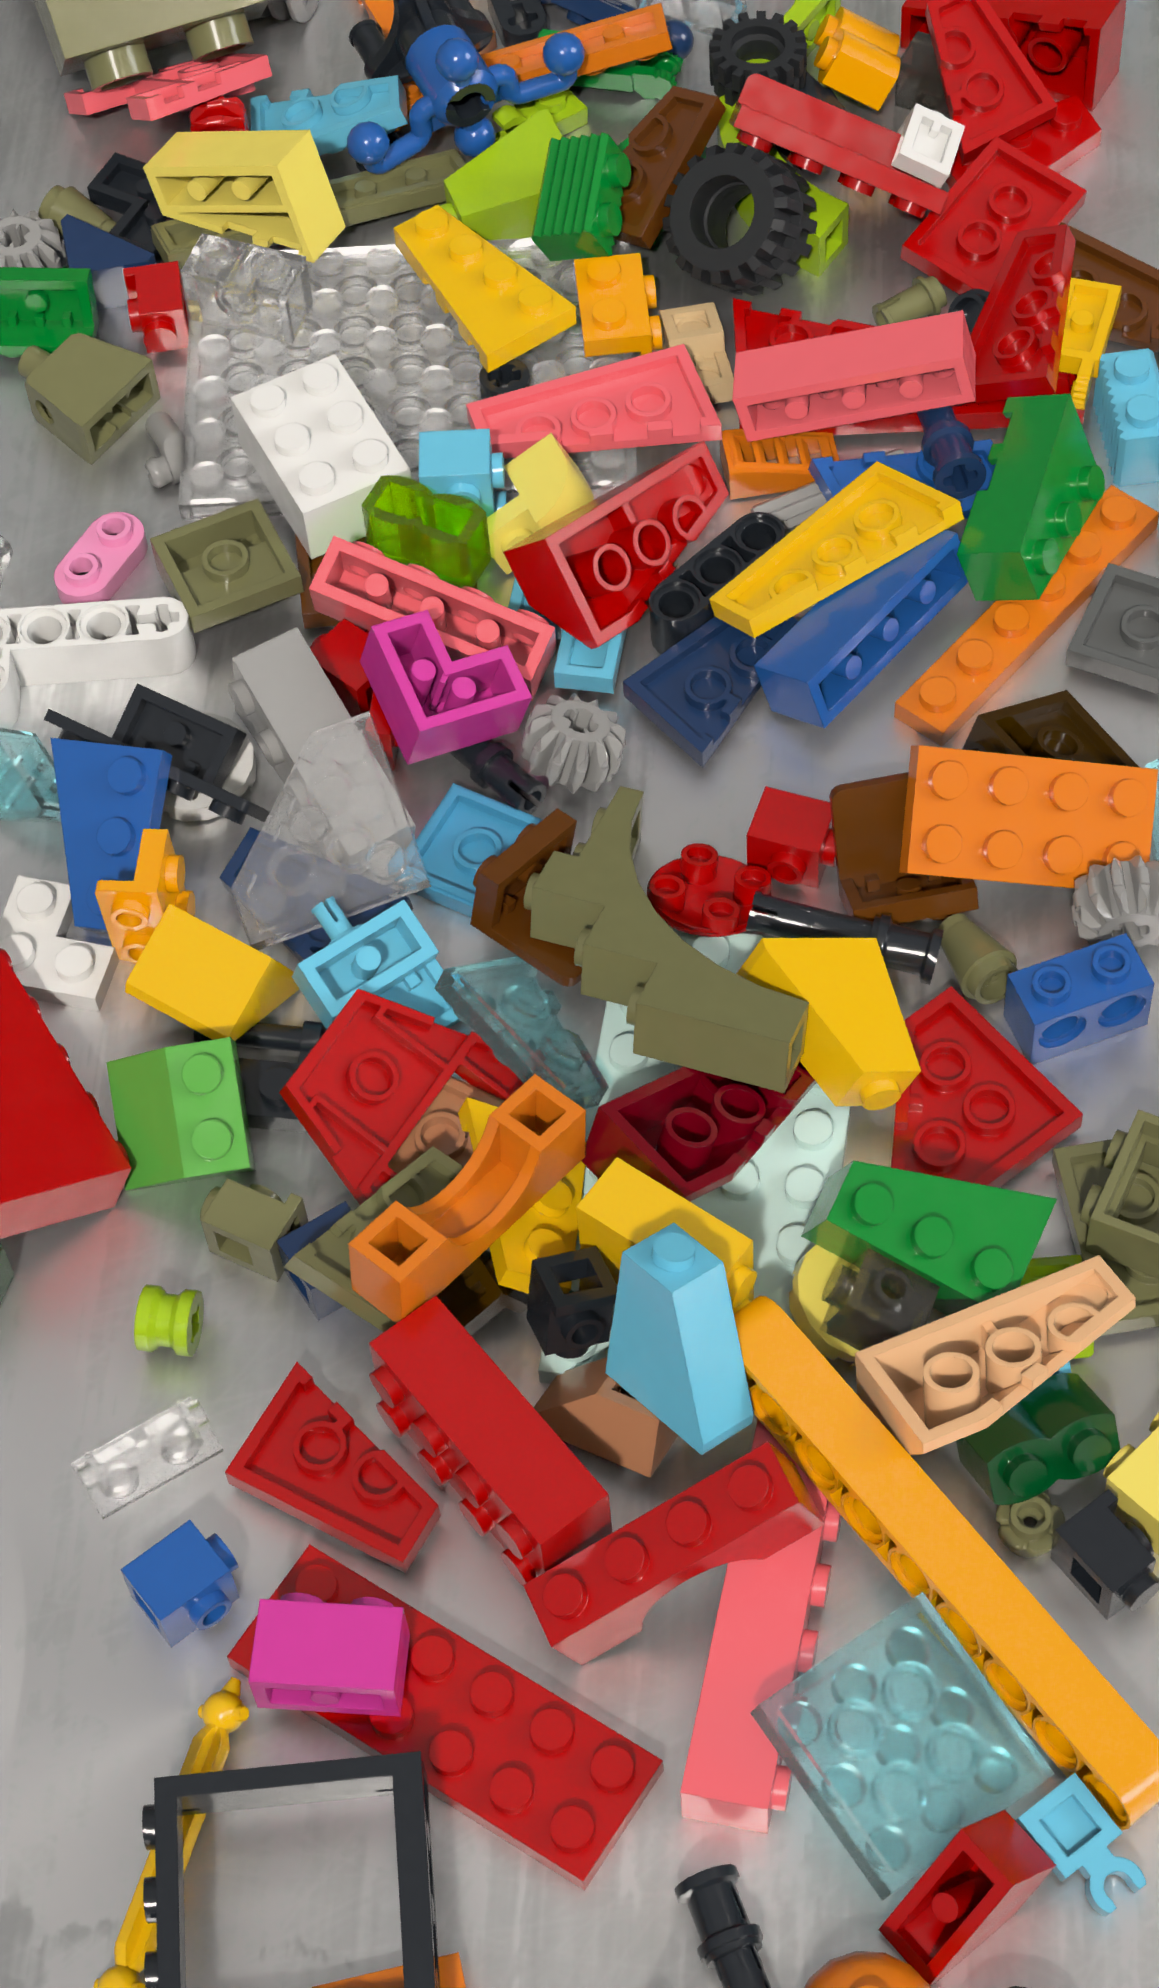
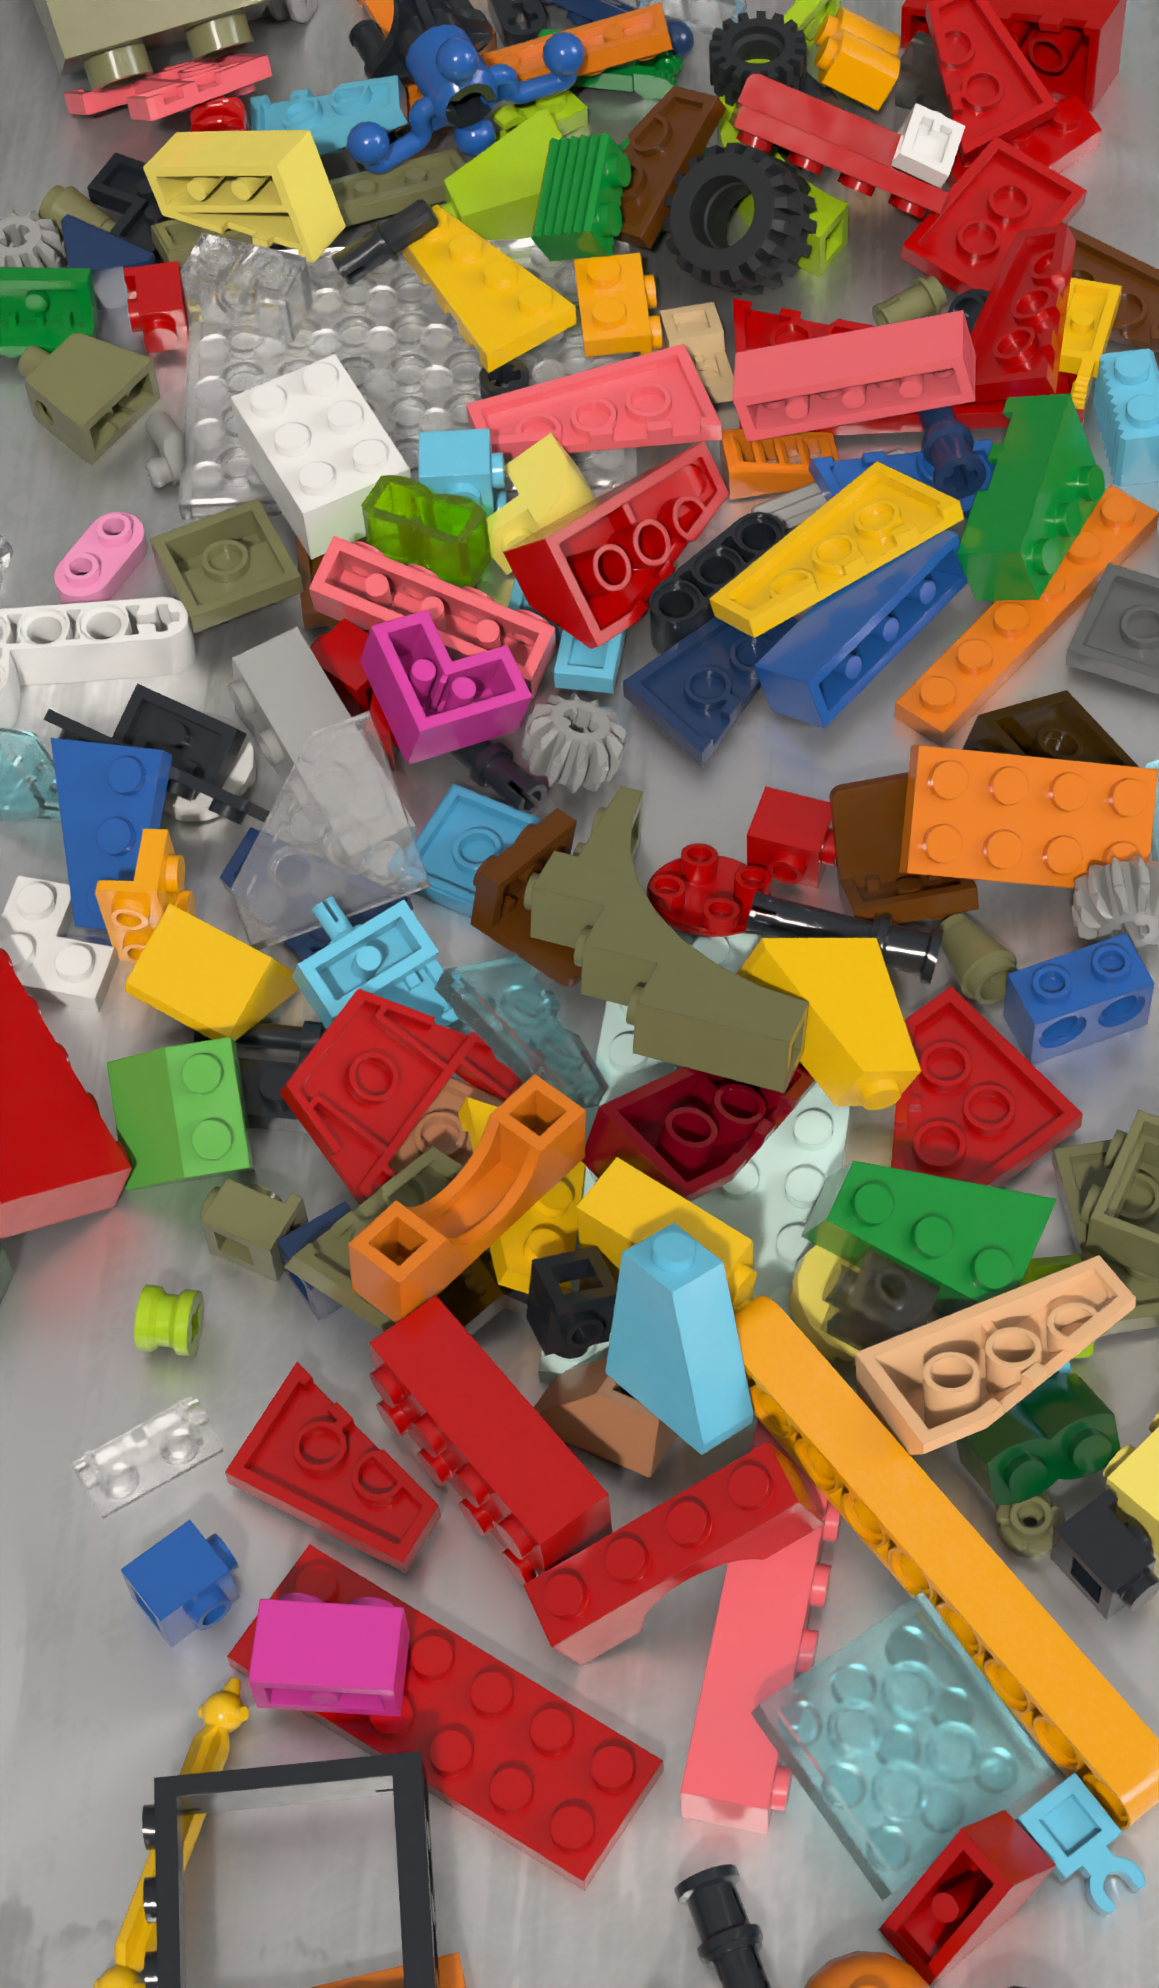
none -> black axle [331,199,439,287]

